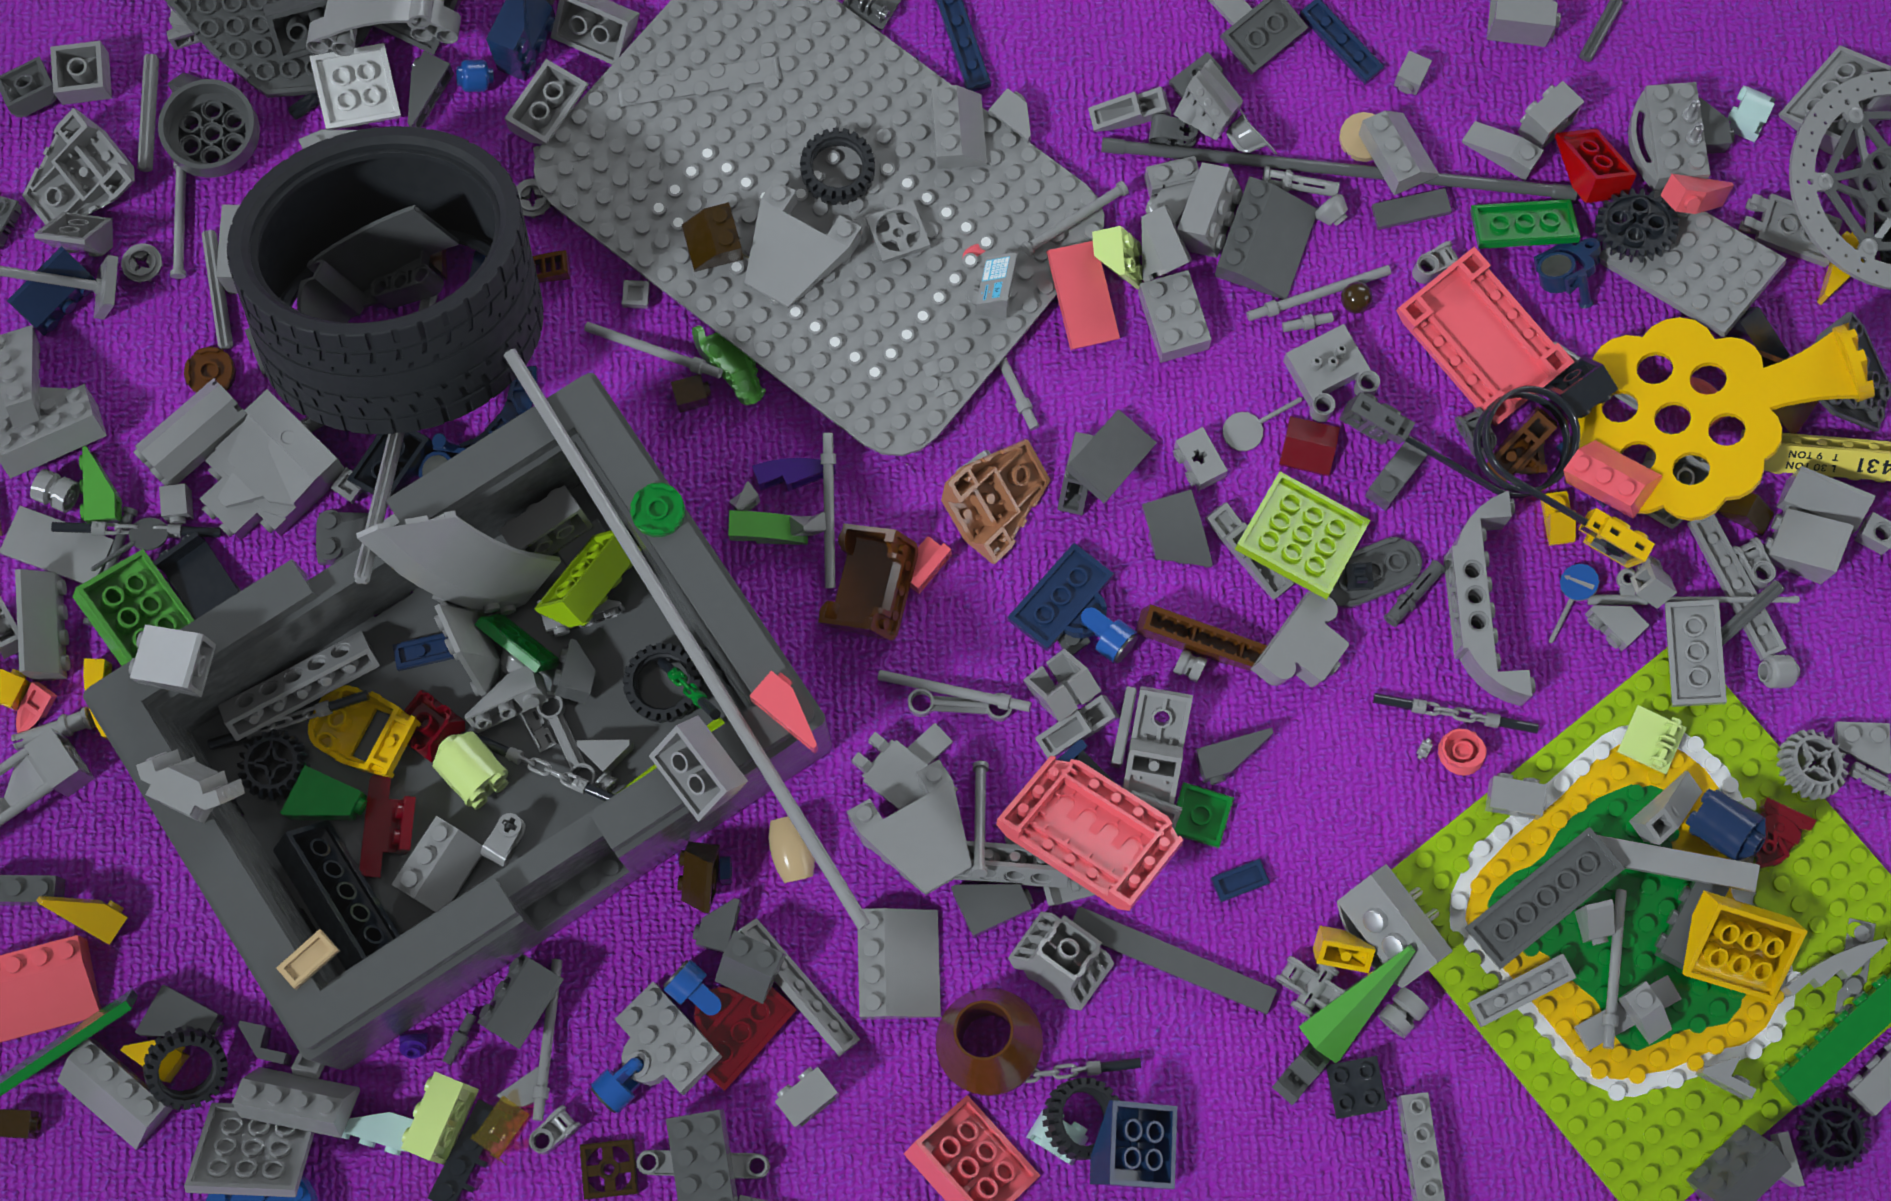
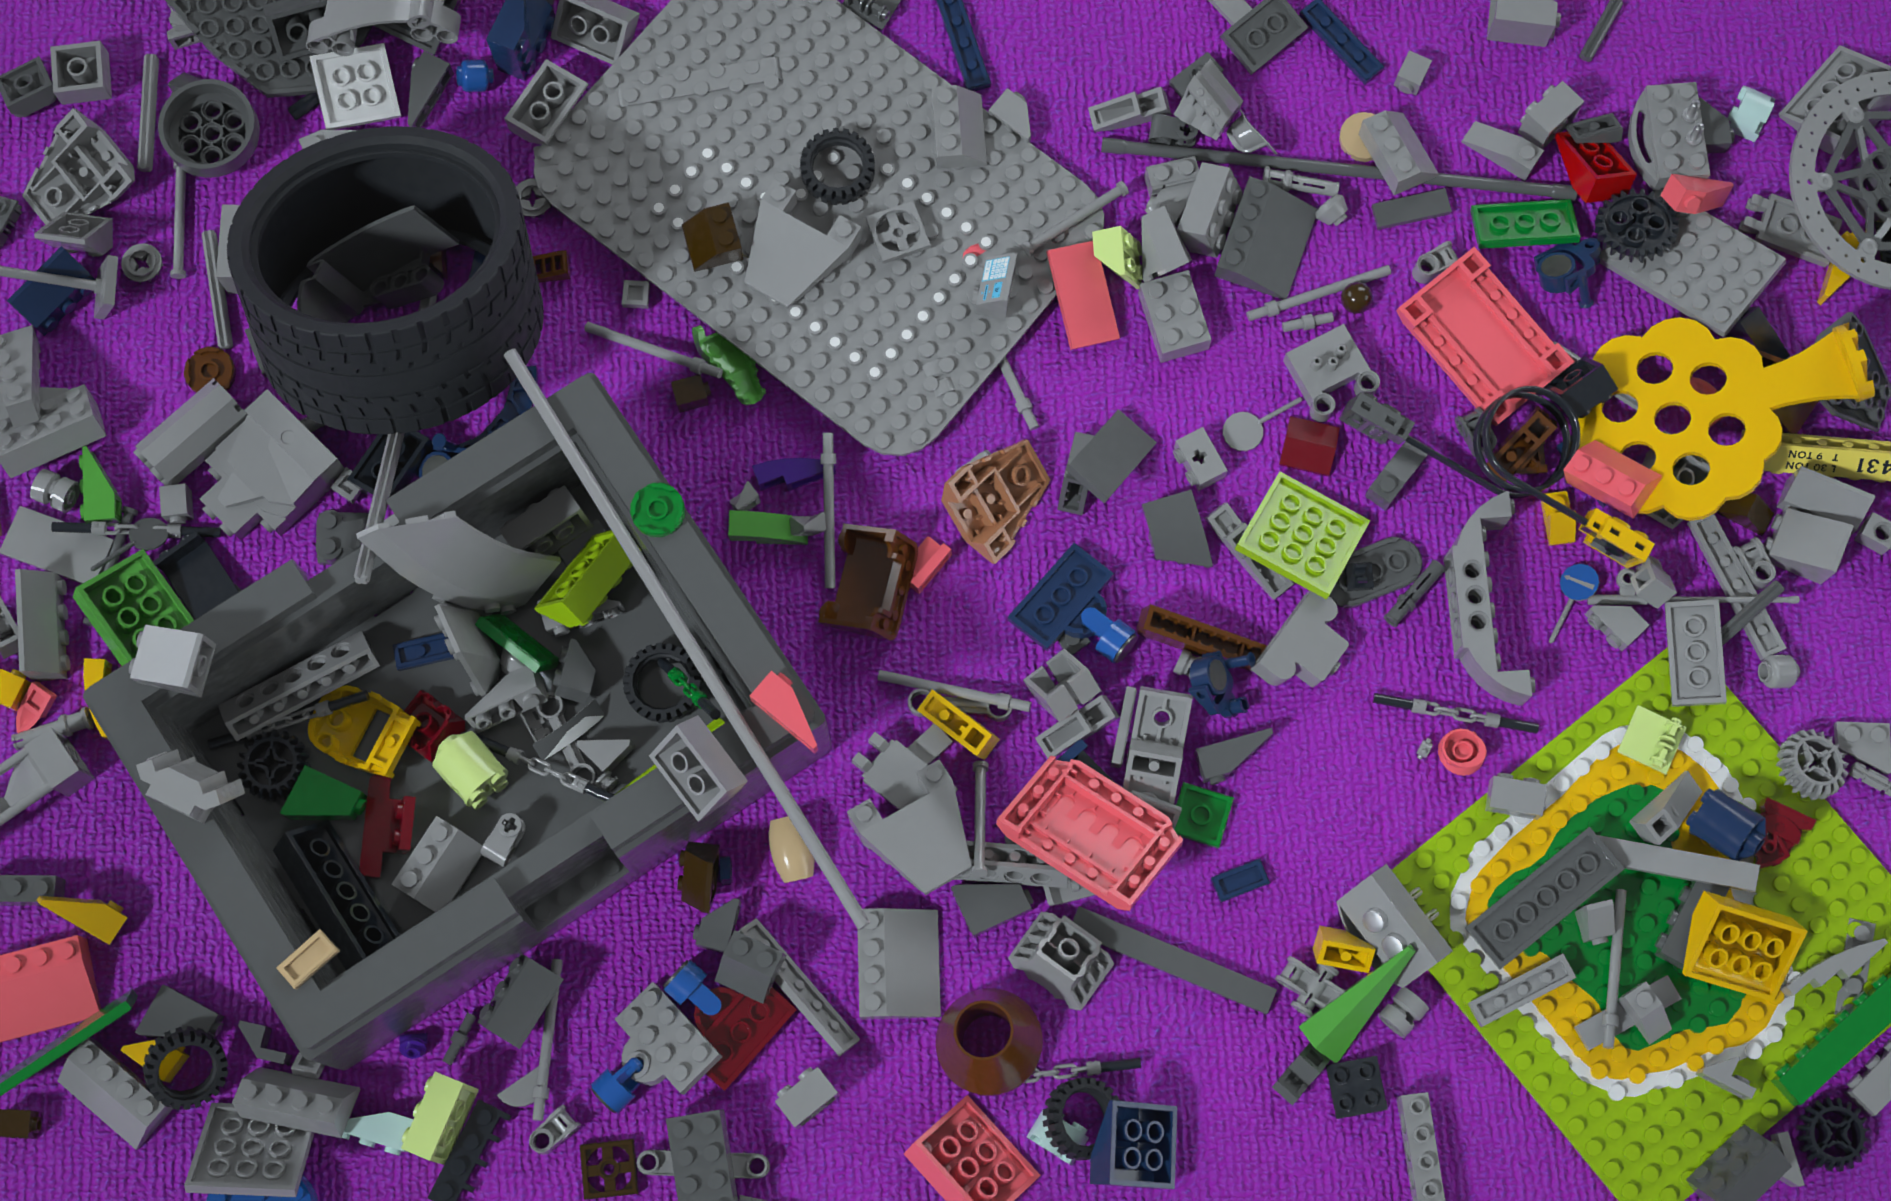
clear yellow piece [470,1096,530,1165] -> none
none -> dark grey sticker [533,699,604,760]
none -> yellow slope [917,689,1000,760]
none -> dark blue piece [1188,651,1256,718]
none -> dark grey slope [1566,113,1623,143]

